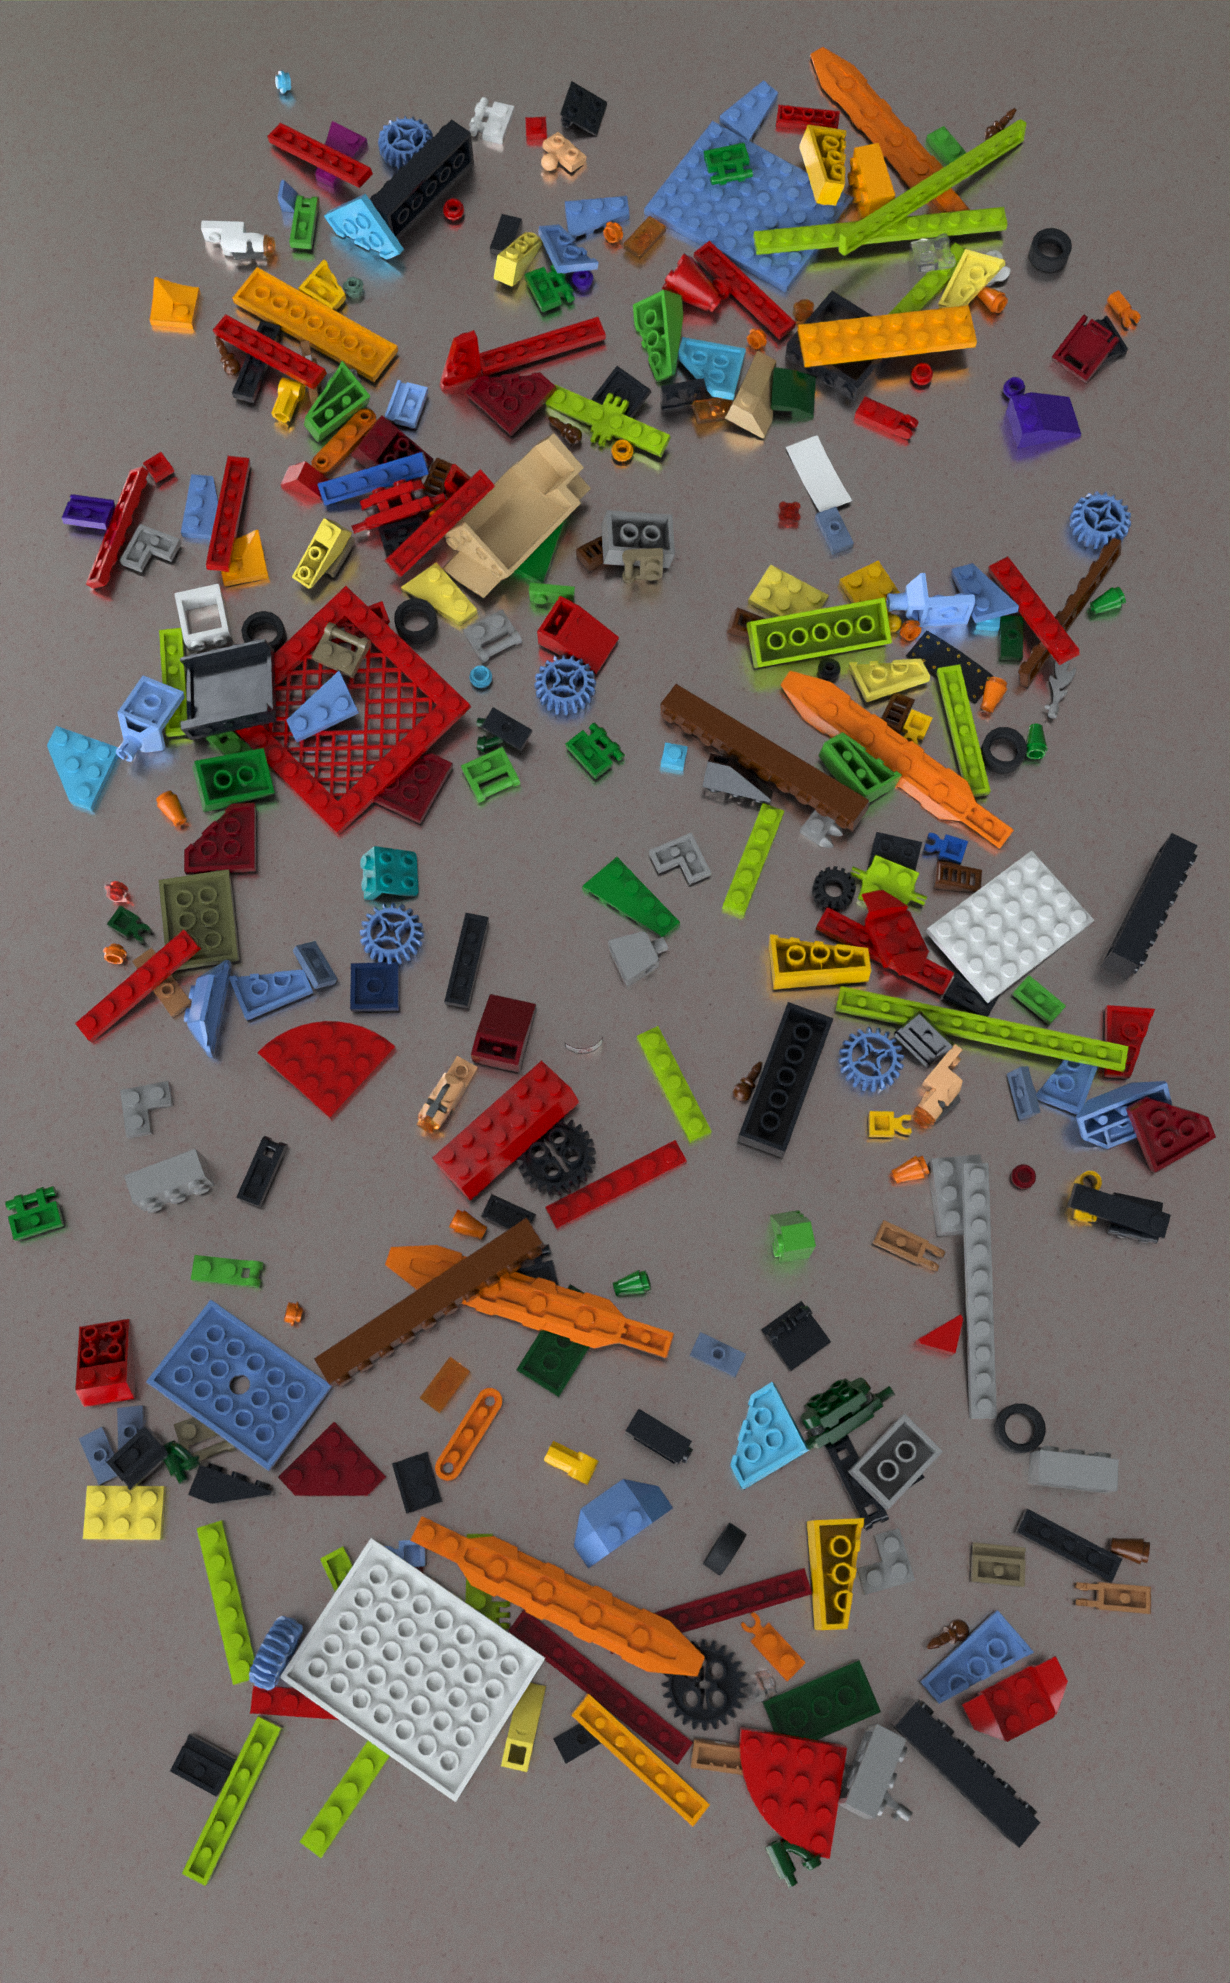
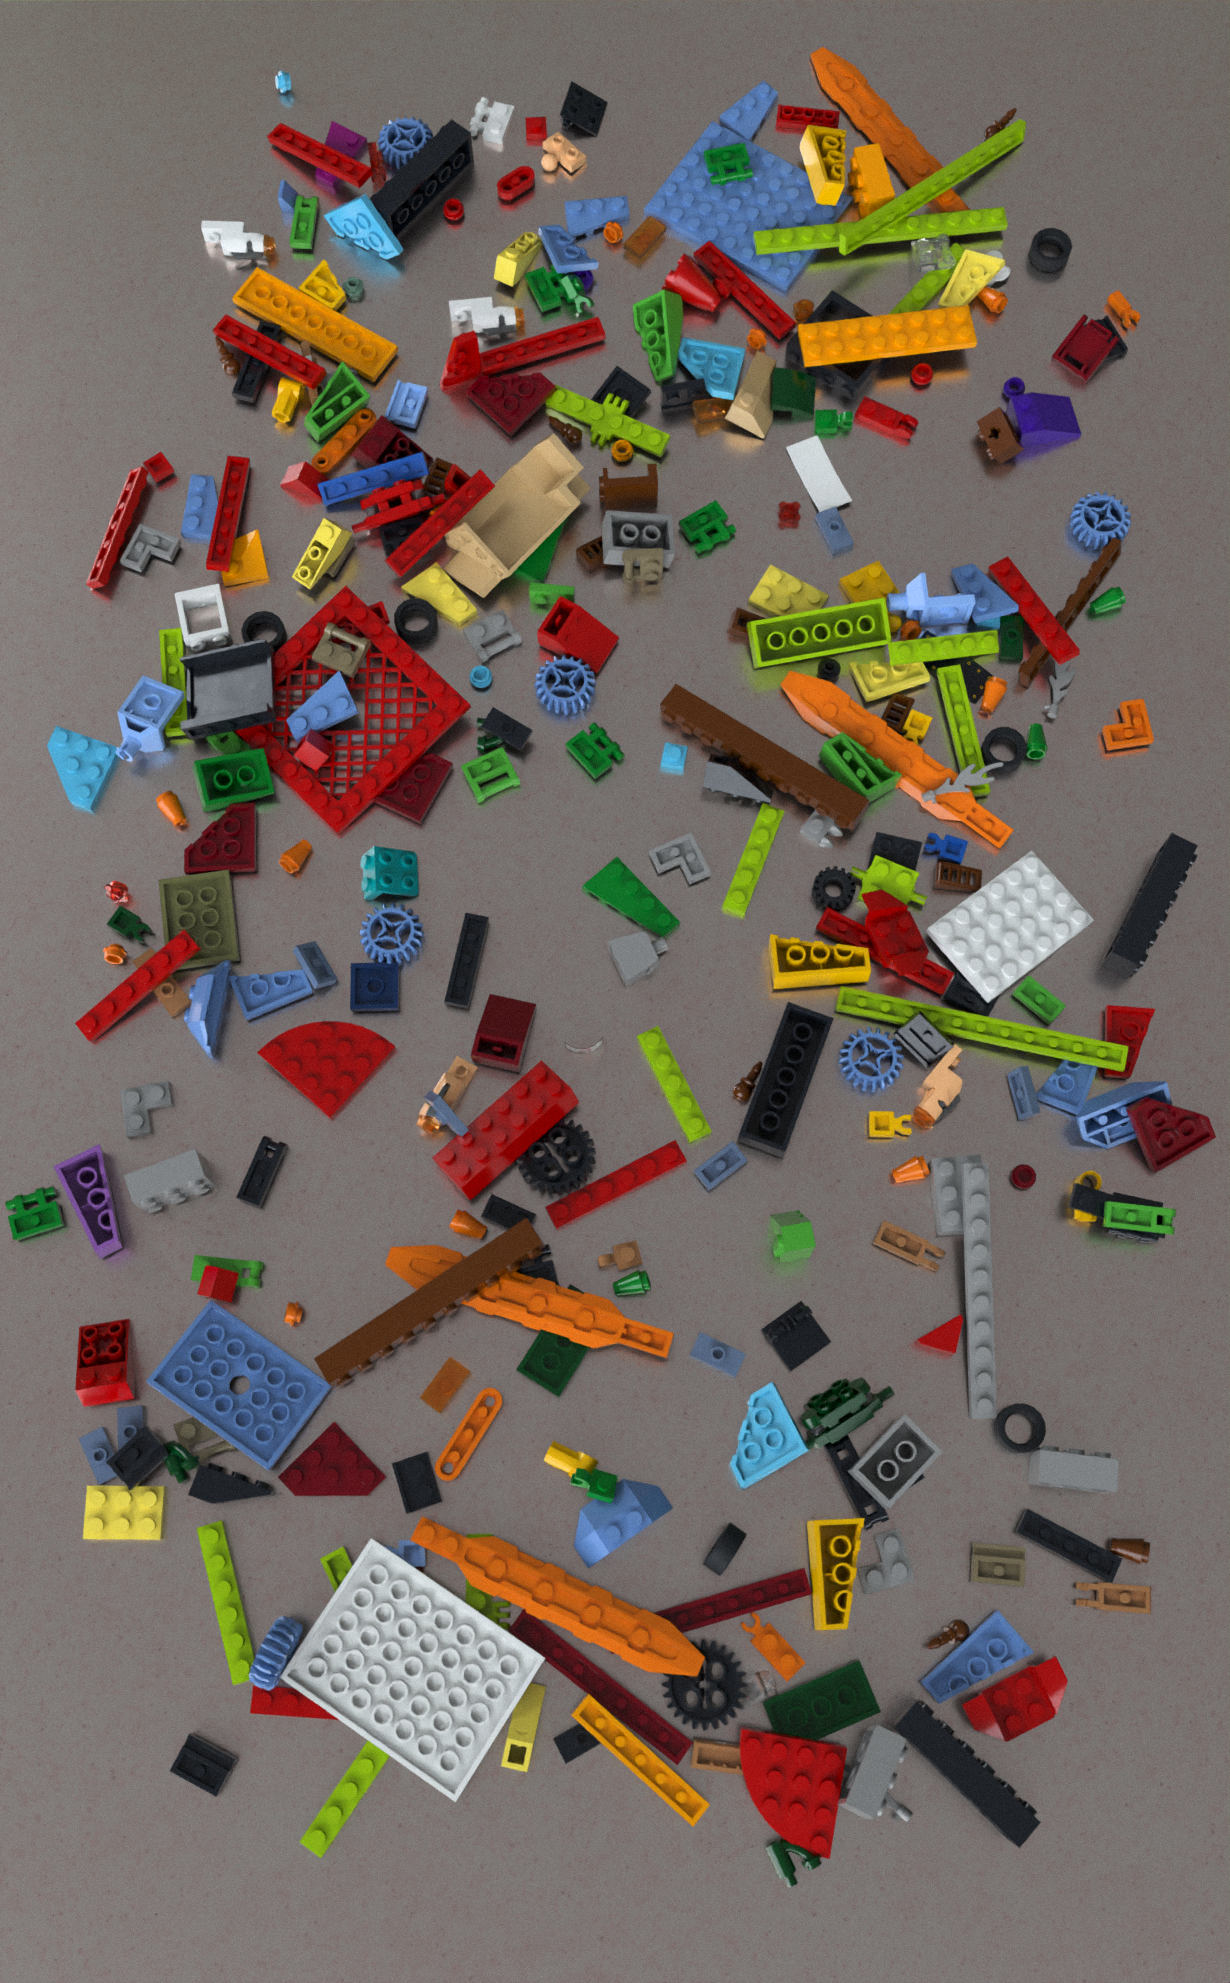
dark purple plate [62,494,116,530] -> none
light orange plate [149,277,201,329] -> none
lime plate [182,1715,283,1886] -> none
black tile [490,214,522,255] -> none
black window [625,1408,693,1466] -> none
bright green plate [926,126,967,166] -> none
none -> medium lavender wedge [53,1144,123,1259]
none -> red panel [197,1265,239,1302]
none -> orange cone [279,839,312,873]
none -> red panel [293,729,333,771]
none -> clear red plate [368,142,387,182]
none -> sand blue plate [424,1090,469,1137]
none -> white plate [449,297,525,336]
none -> red plate [497,166,535,200]
none -> green plate [561,275,594,313]
none -> green plate [570,1468,618,1503]
none -> medium nougat plate [597,1240,643,1272]
none -> reddish brown panel [599,464,658,510]
none -> green plate [678,500,736,553]
none -> sand blue plate [694,1141,748,1191]
none -> green plate [815,409,853,434]
none -> lime plate [888,630,999,666]
none -> light grey piece [921,762,1003,804]
none -> reddish brown brick [977,407,1024,464]
none -> orange plate [1102,698,1154,751]
none -> bright green plate [1103,1201,1176,1235]

